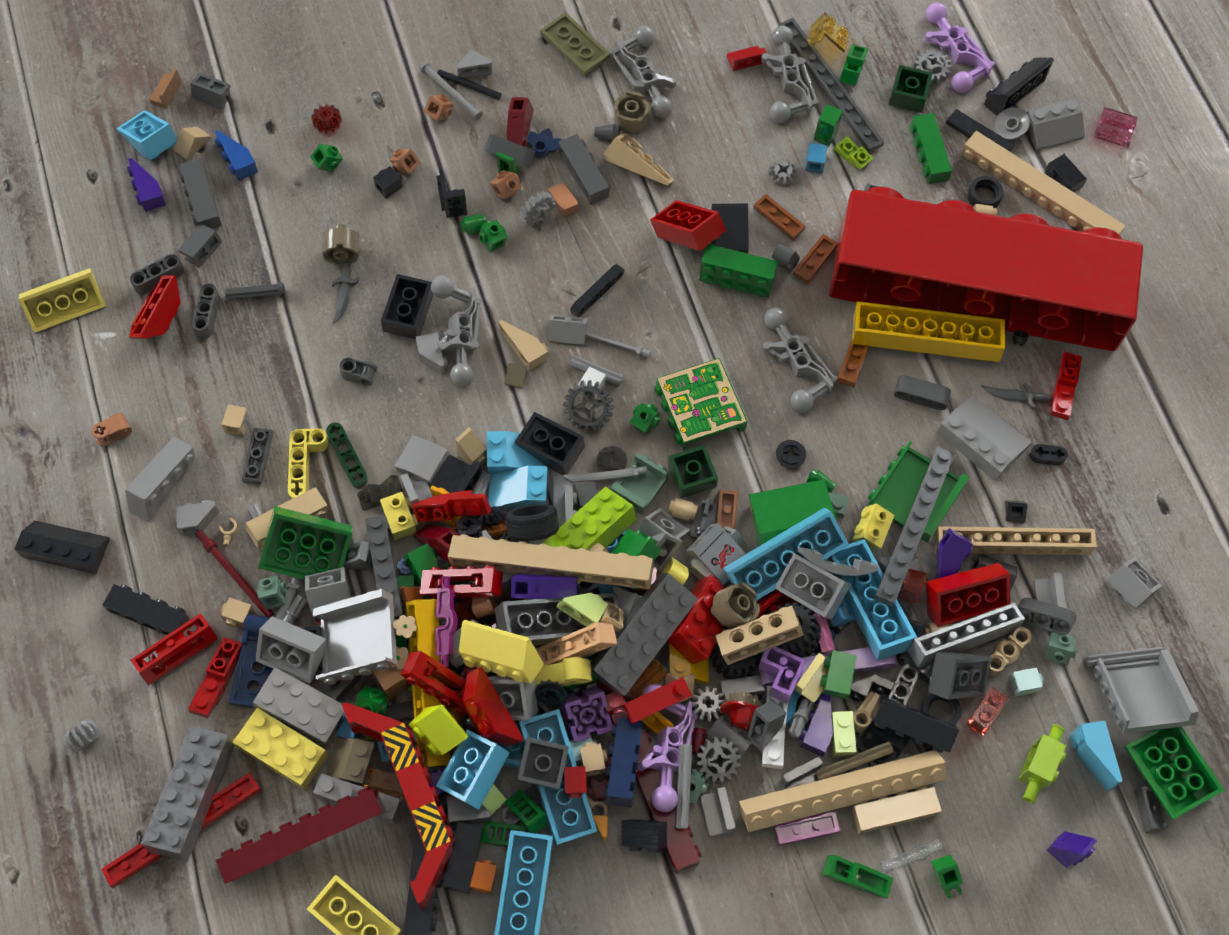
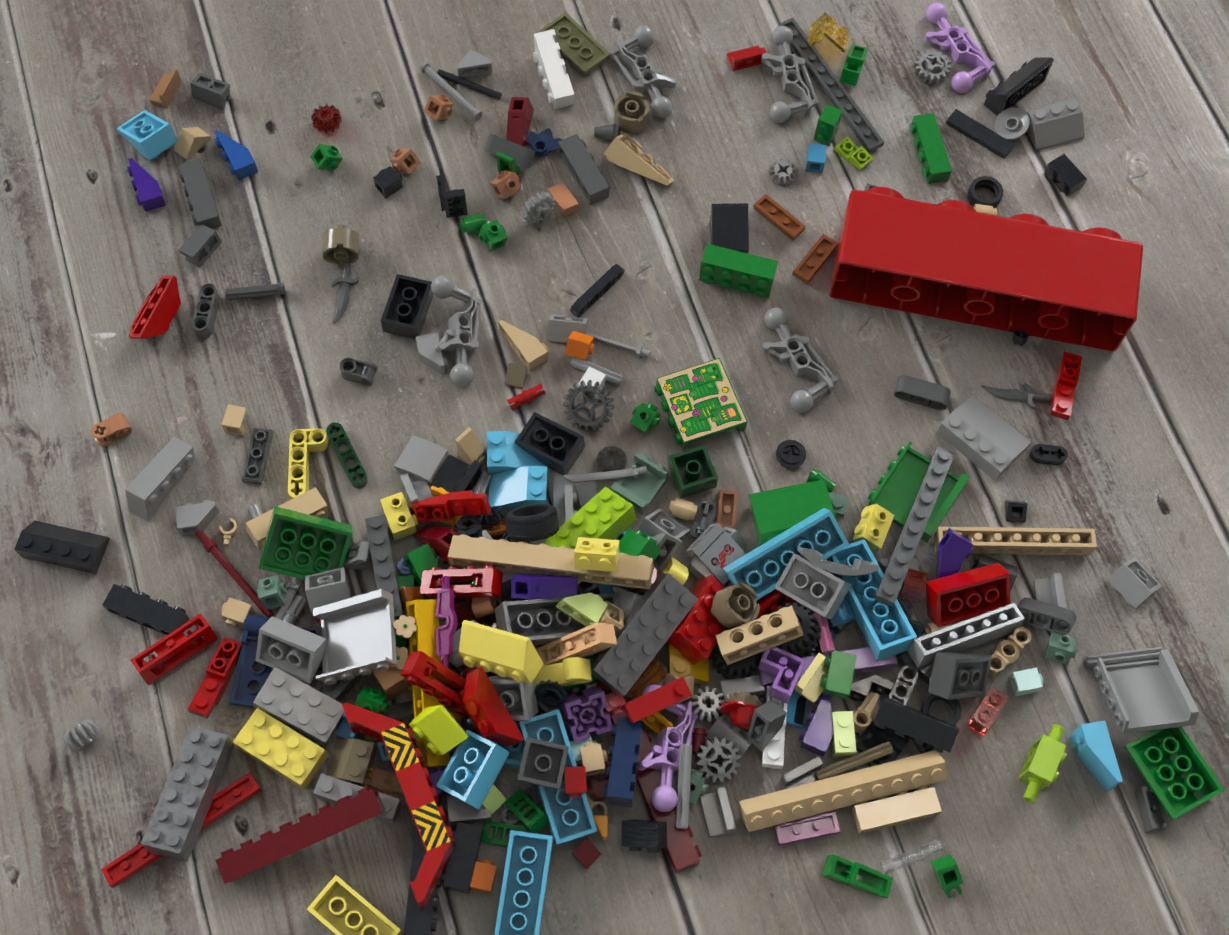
light yellow slope [18,268,106,333] -> none
dark grey beam [130,254,184,294] -> none
clear smoke slope [357,475,403,511] -> none
red brick [650,200,726,251] -> none
dark grey beam [772,243,800,271] -> none
light grey axle [788,699,814,738] -> none
dark orange plate [837,340,869,388] -> none
yellow brick [852,301,1005,362] -> none
dark green brick [888,65,933,113] -> none
tan brick [961,131,1126,235] -> none
dark purple slope [1047,831,1097,868] -> none
clear pink slope [1095,107,1138,148] -> none
none -> red pin [507,383,546,411]
none -> white wedge [532,29,575,109]
none -> orange brick [565,331,595,360]
none -> dark red slope [572,837,601,870]
none -> light yellow brick [574,537,620,572]

